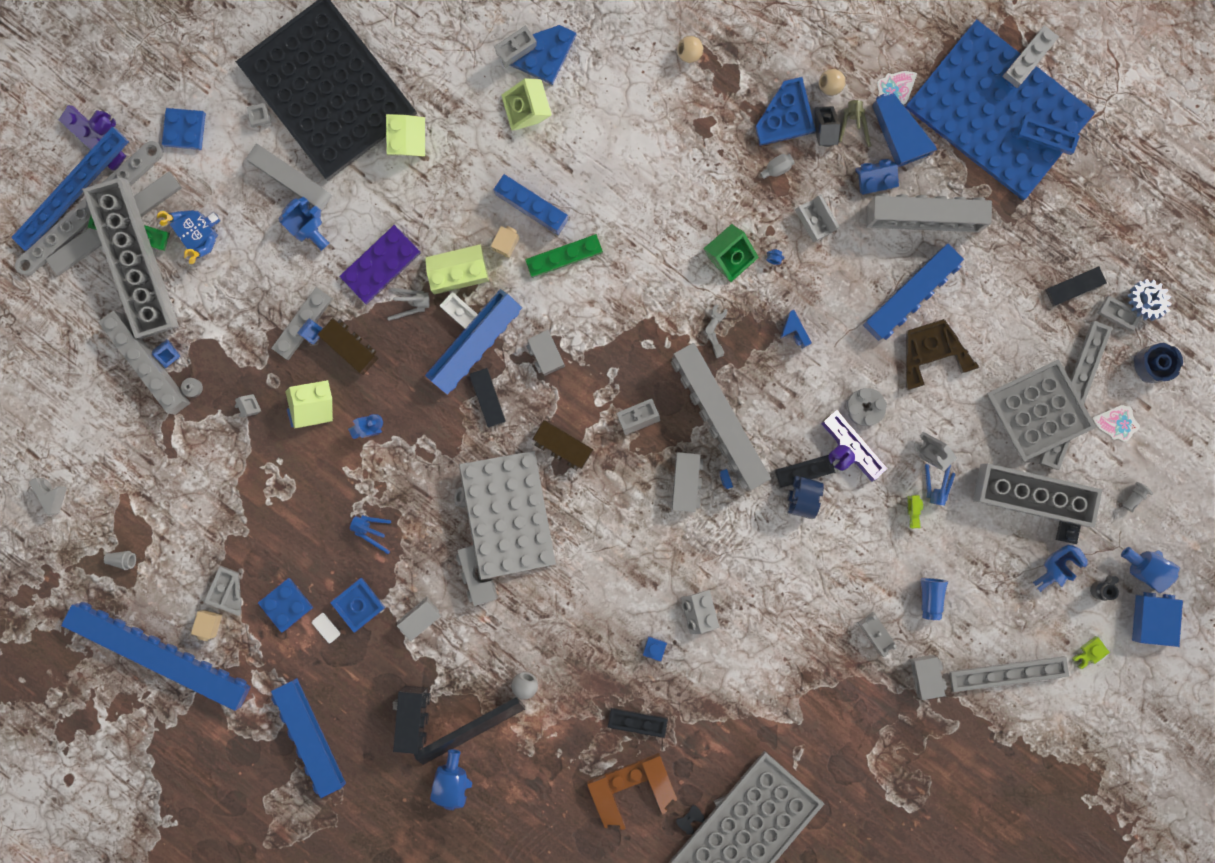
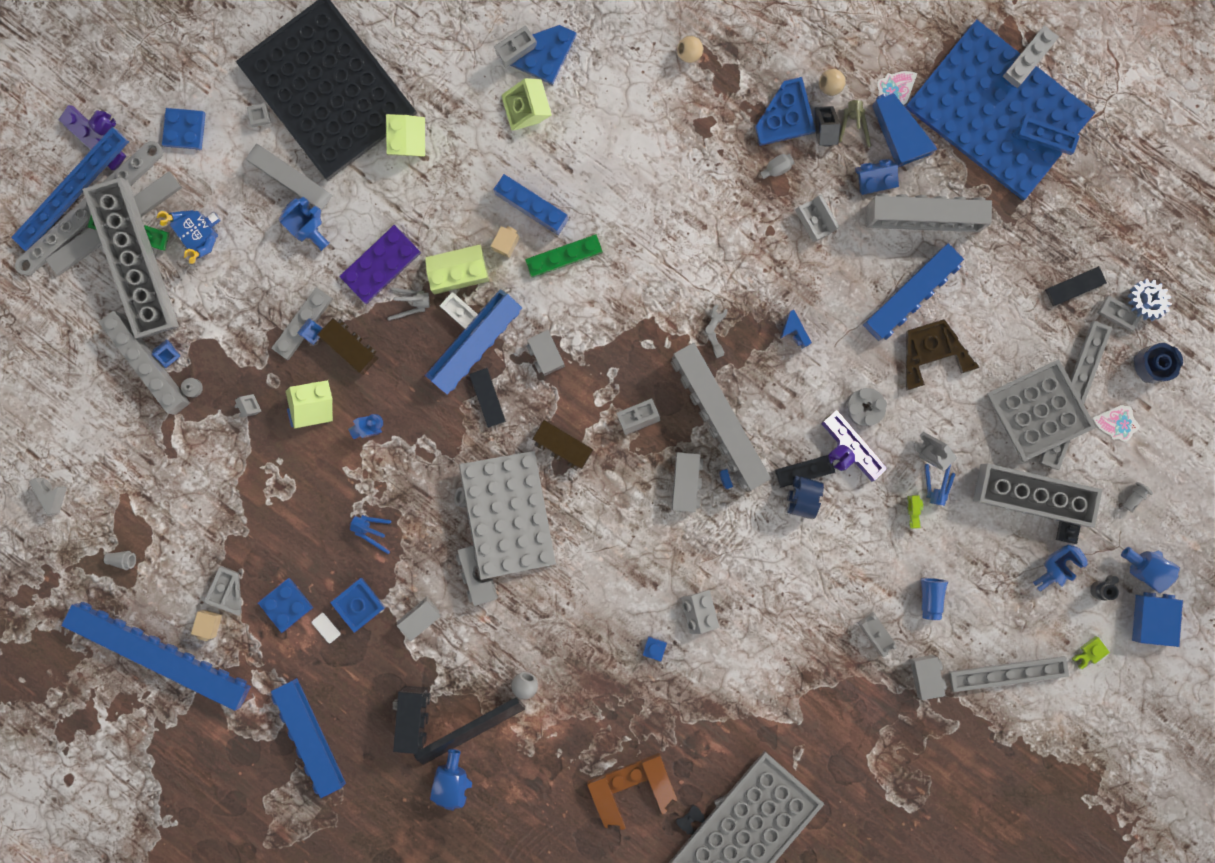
black tile [607,707,668,738] -> none
green slope [703,224,759,282] -> none
blue plate [766,249,785,265] -> none

